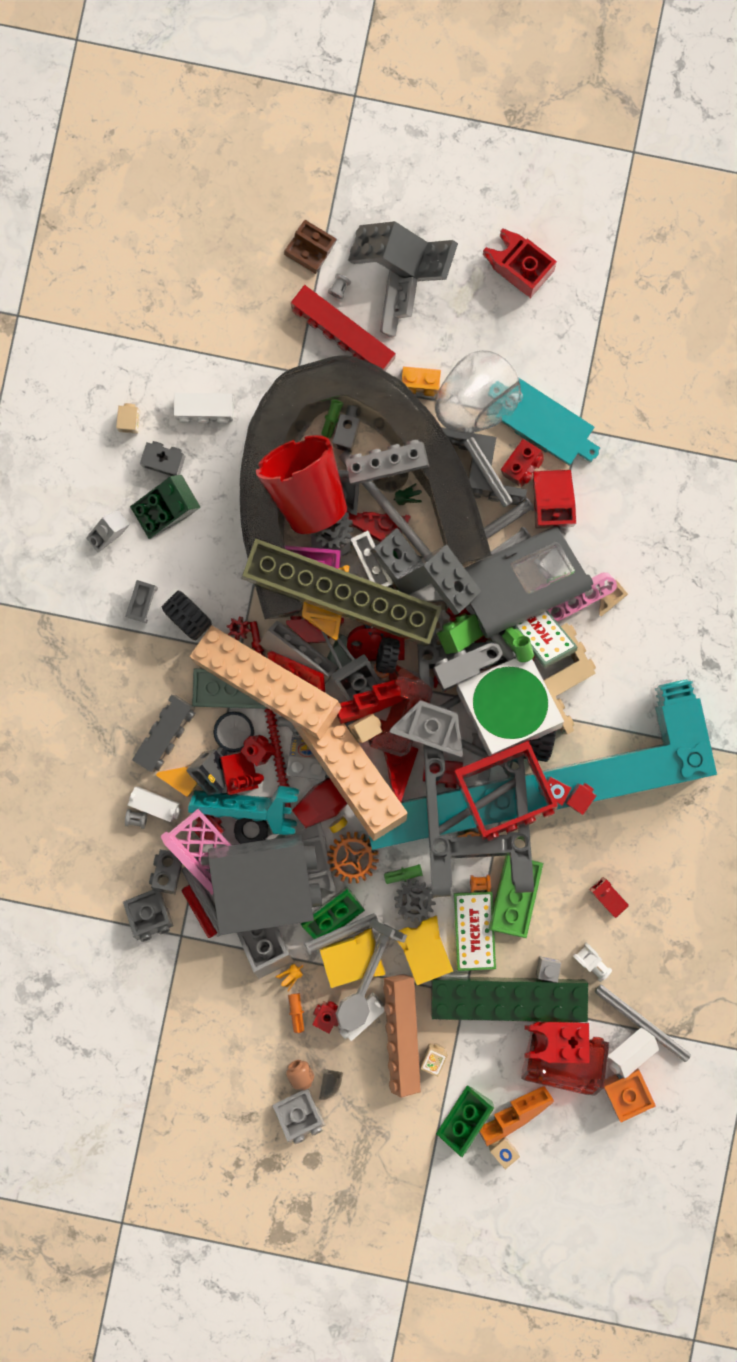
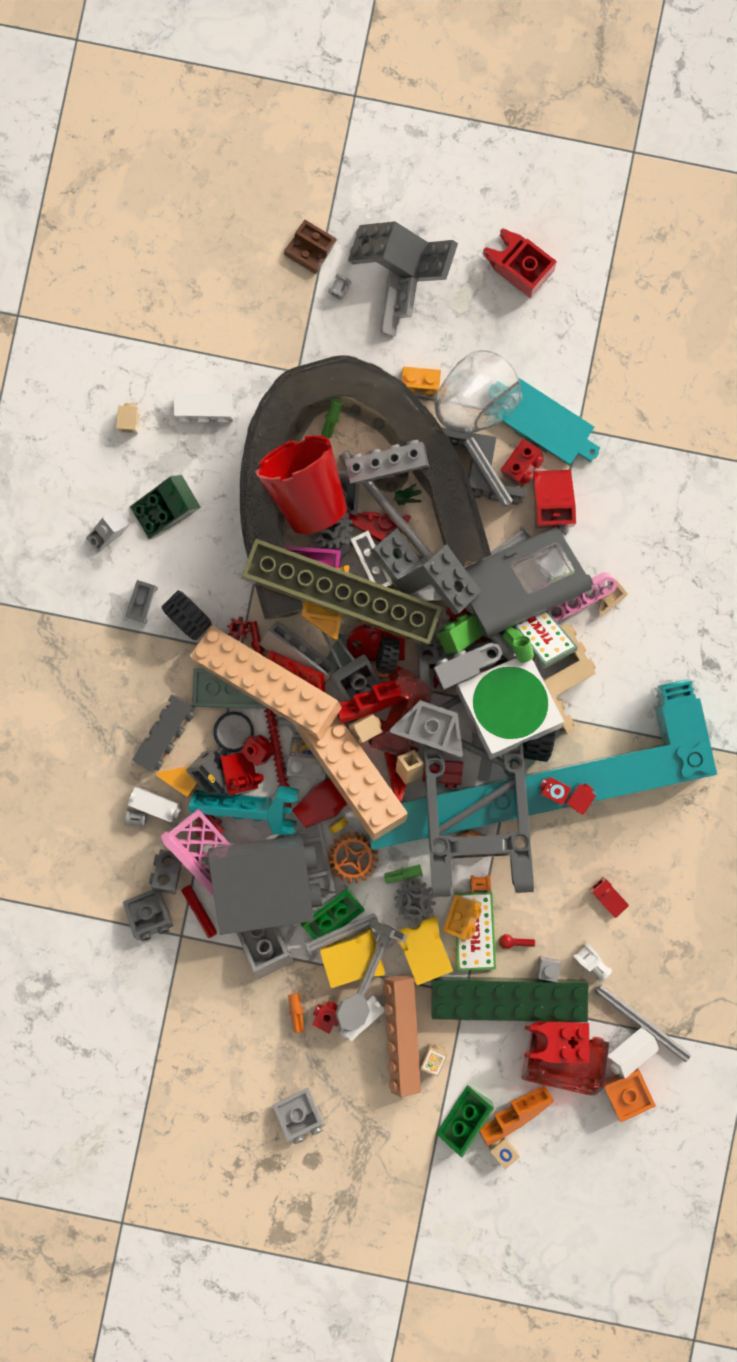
dark grey brick [140,441,186,476] -> none
light grey axle [182,867,220,937] -> none
black tyre [234,818,269,844] -> none
light orange piece [275,964,304,992] -> none
red slope [286,616,344,643] -> none
nougat head [286,1060,315,1090] -> none
red brick [291,284,396,376] -> none
clear smoke brick [319,1069,343,1100] -> none
dark grey torso [332,405,360,453] -> none
red window [454,741,558,841] -> none
light grey axle [465,497,535,549] -> none
bright green tile [489,856,544,939] -> none
none -> tan brick [396,750,425,784]
none -> light orange bracket [443,894,482,940]
none -> red bar [499,934,536,950]

